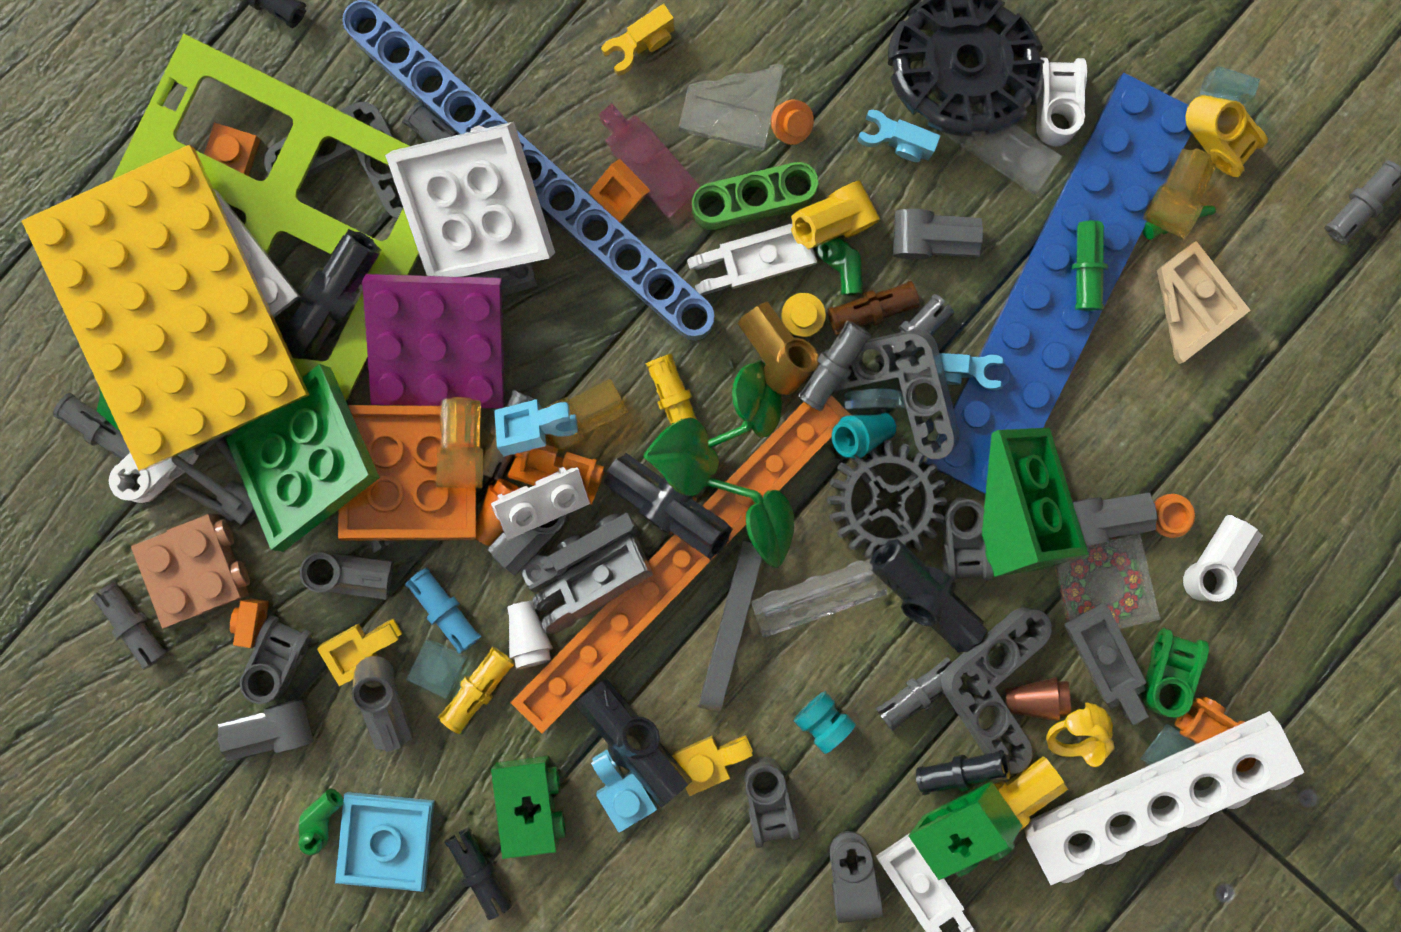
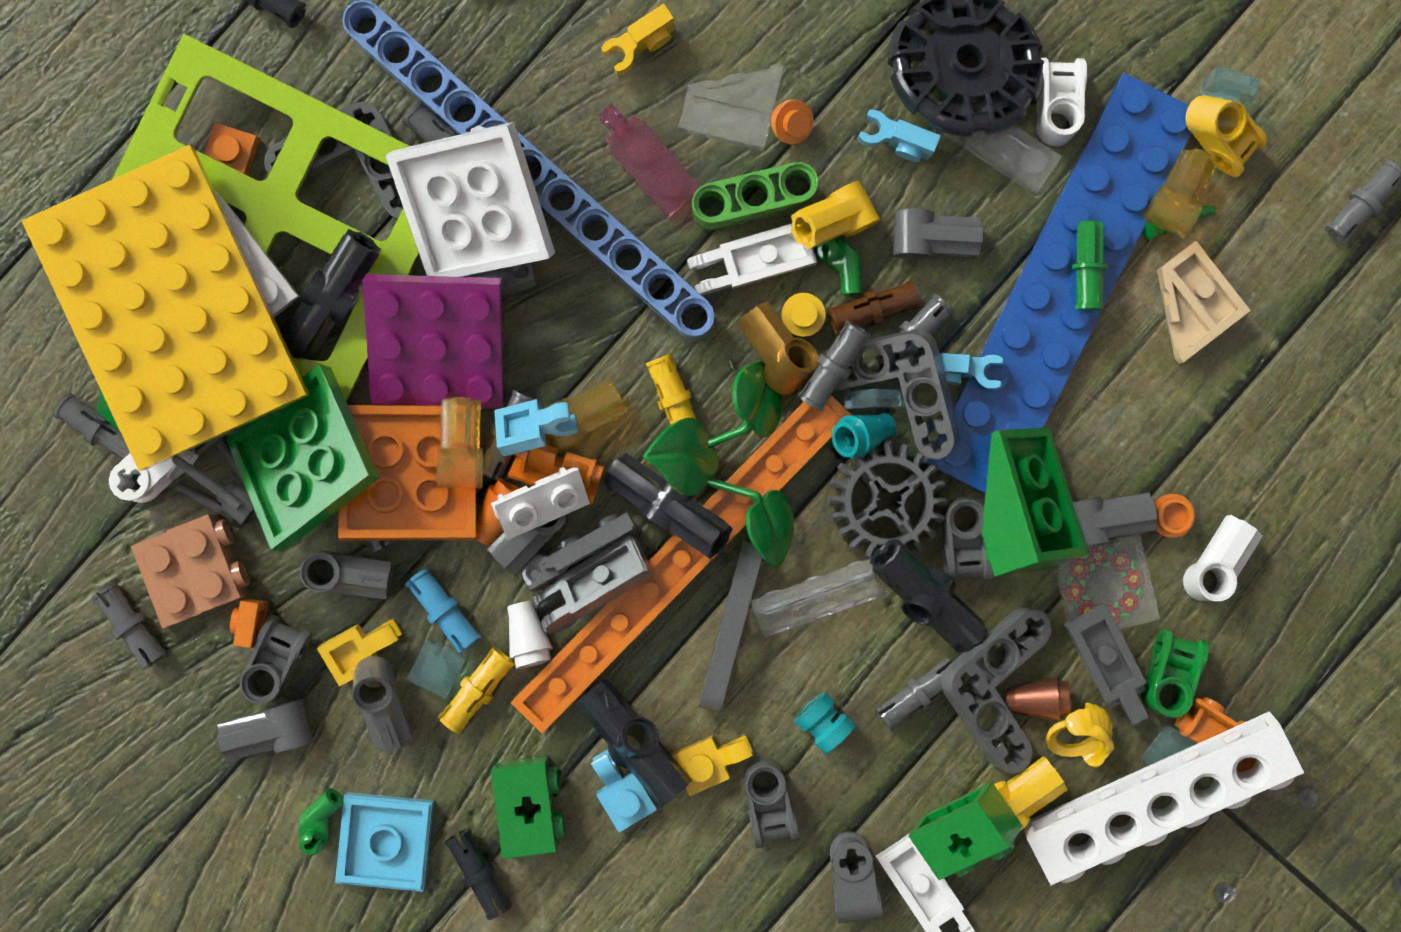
orange plate [588,159,651,223] -> none
black pin [916,750,1011,795] -> none

